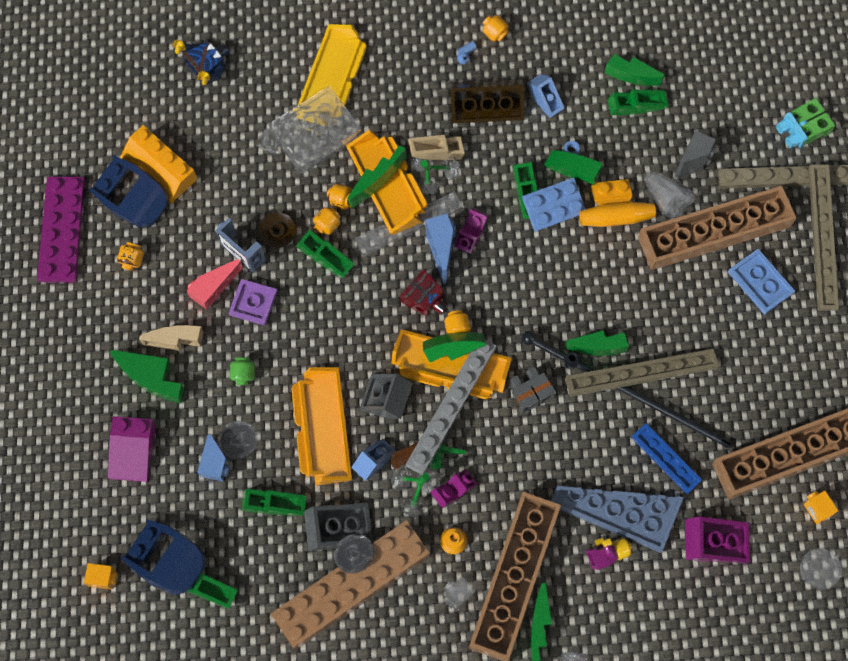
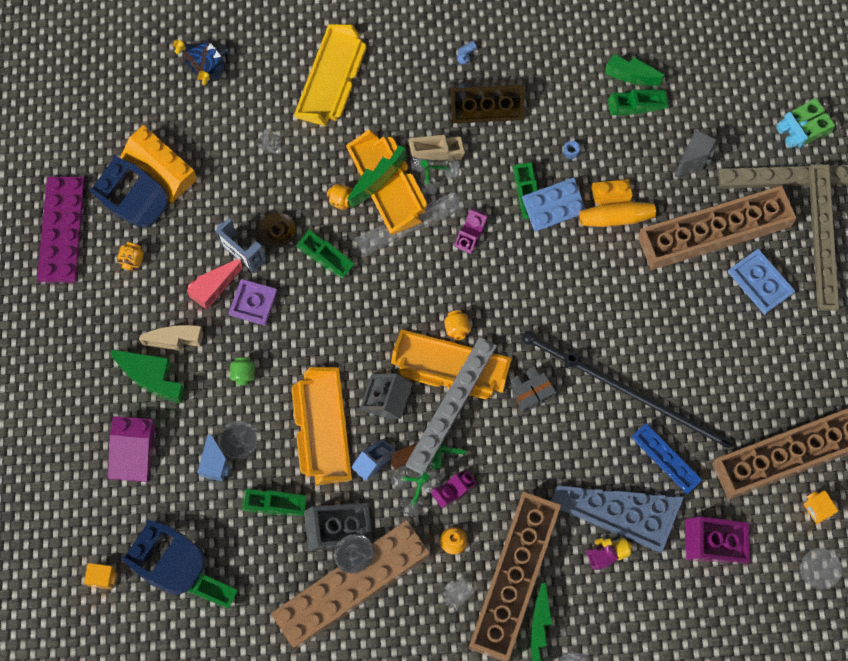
clear slope [269,86,361,175] -> none
light orange head [313,207,341,235] -> none
dark red torso [400,269,448,316] -> none
green slope [423,332,486,363] -> none
medium blue slope [426,214,456,284] -> none
light orange head [483,15,509,42] -> none
medium blue slope [526,74,564,118] -> none
green slope [544,150,603,185] -> none
green slope [565,331,629,356] -> none
dark tan plate [565,349,719,397] -> none
clear cone [644,171,695,219] -> none

